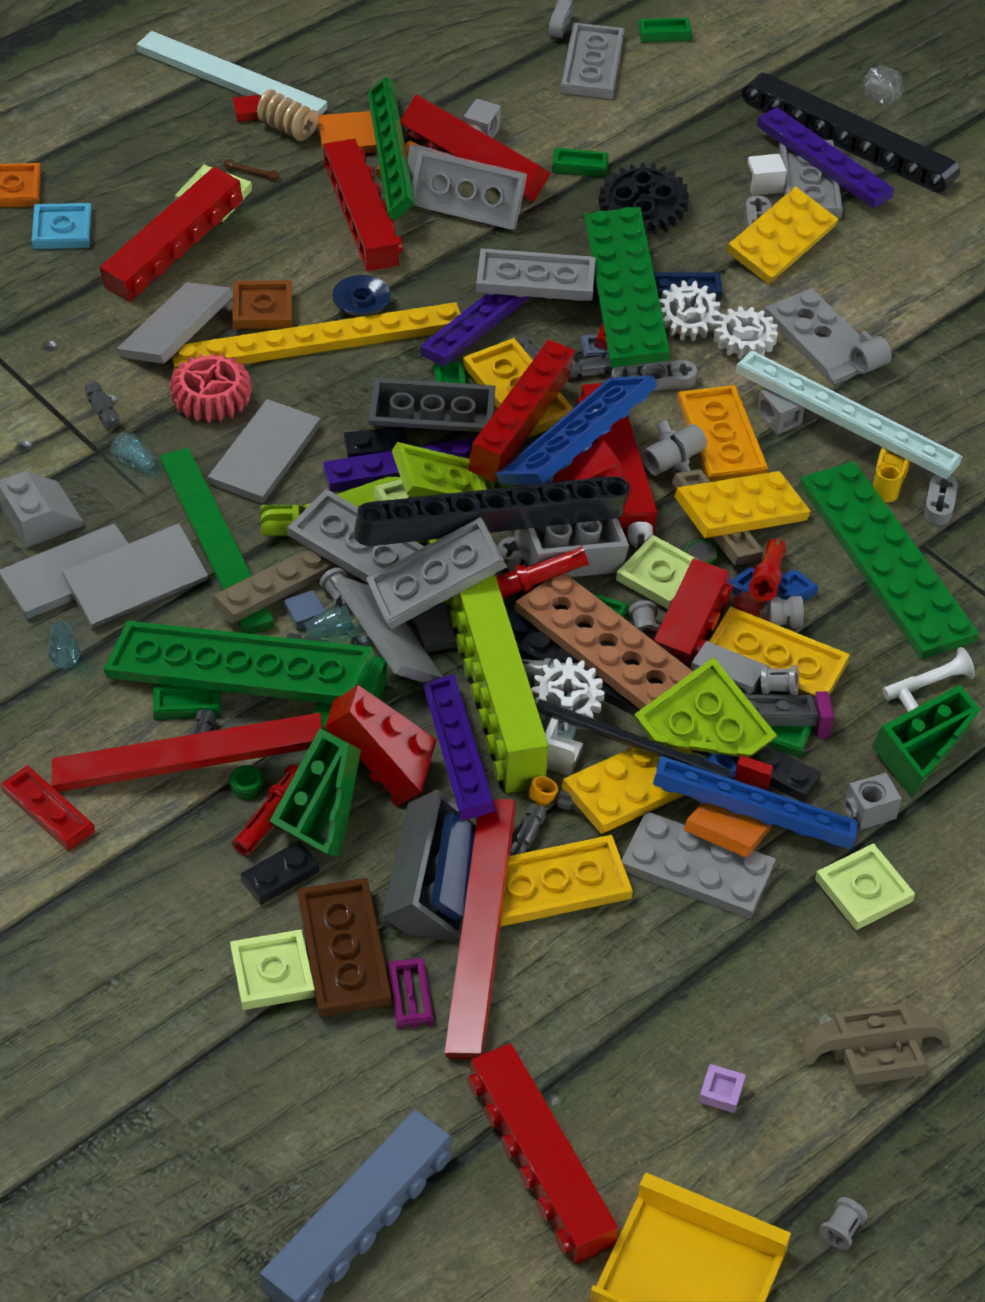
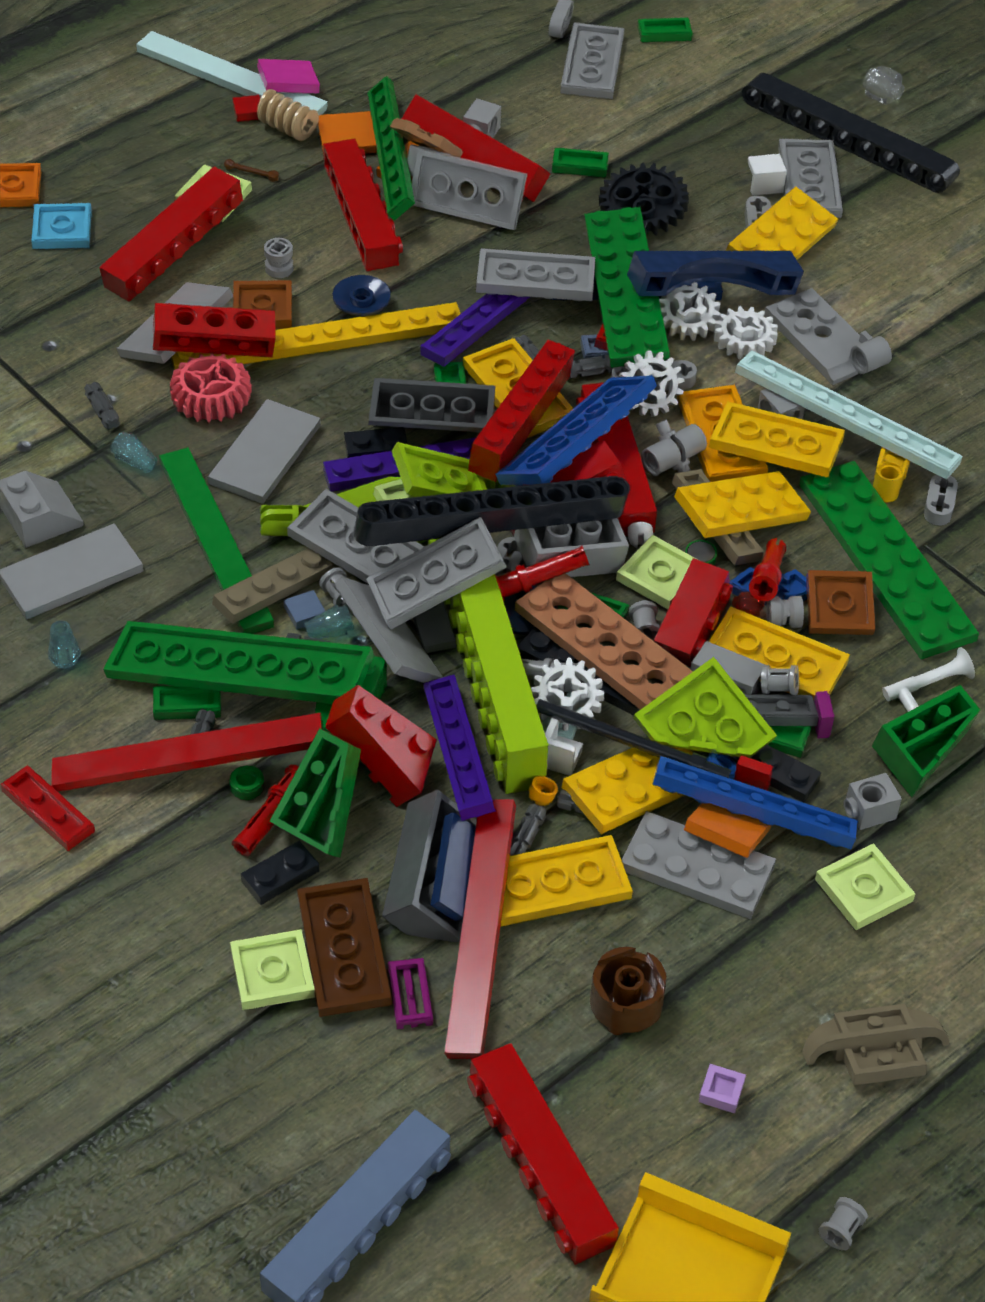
light grey tile [62,523,208,629] -> none
dark purple plate [757,107,894,208] -> none
none -> red brick [153,303,276,358]
none -> dark pink tile [257,59,320,94]
none -> light grey wheel [264,238,293,278]
none -> medium nougat tile [390,118,463,158]
none -> reddish brown brick [590,947,666,1035]
none -> white gear [619,351,685,417]
none -> dark blue arch [627,251,804,296]
none -> yellow plate [709,401,845,477]
none -> dark orange plate [806,570,875,635]

